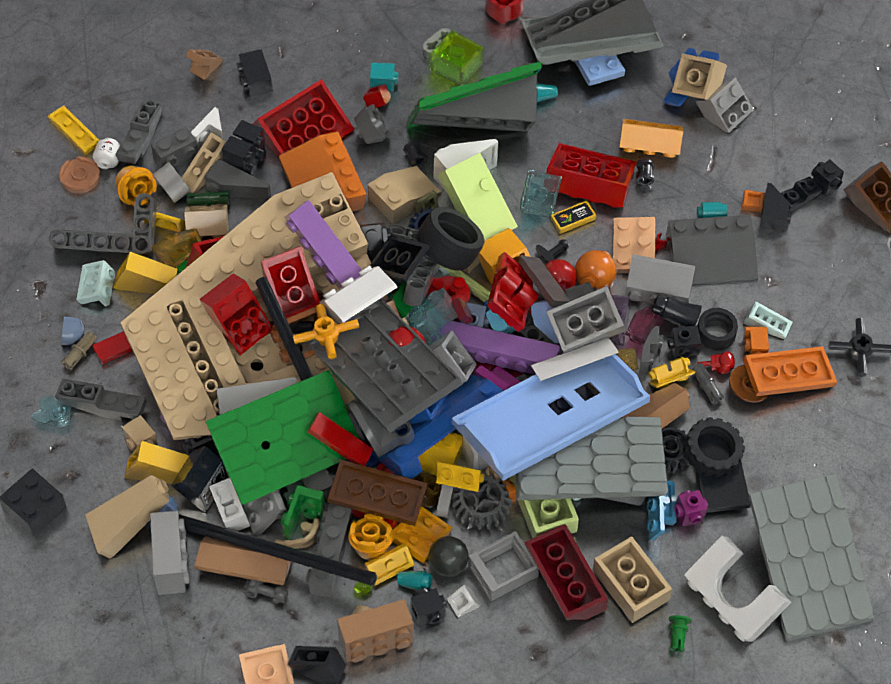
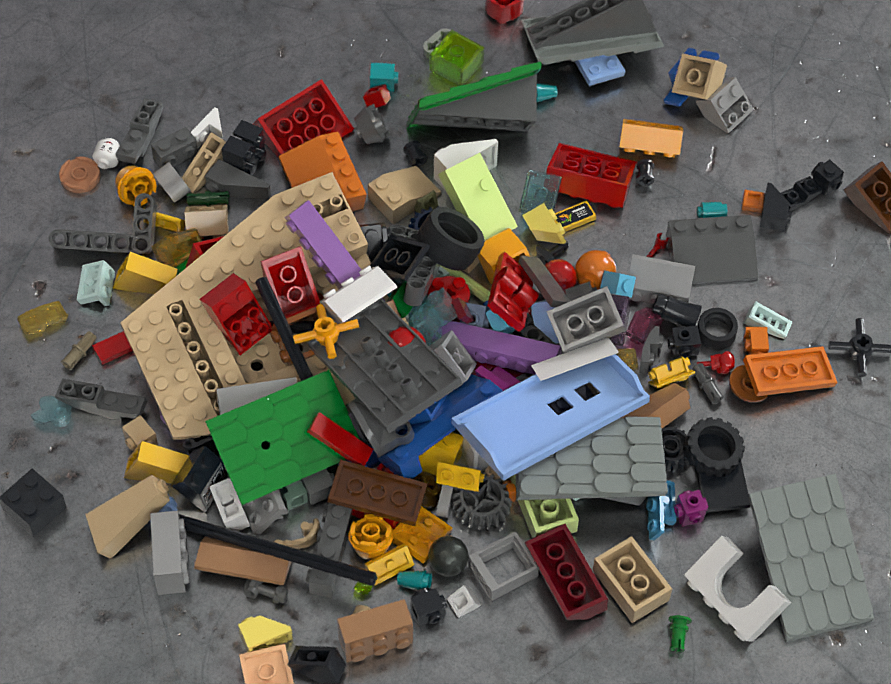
yellow tile [48,105,100,156] -> none
sand blue piece [61,316,85,345] -> none
medium nougat slope [186,49,223,79] -> none
black brick [236,49,273,96] -> none
green bracket [281,485,325,541] -> none
light nougat plate [613,217,655,274] -> none
none -> clear yellow slope [17,301,68,335]
none -> light yellow slope [238,616,293,652]
none -> light yellow slope [522,203,566,244]
none -> medium azure brick [600,271,636,298]

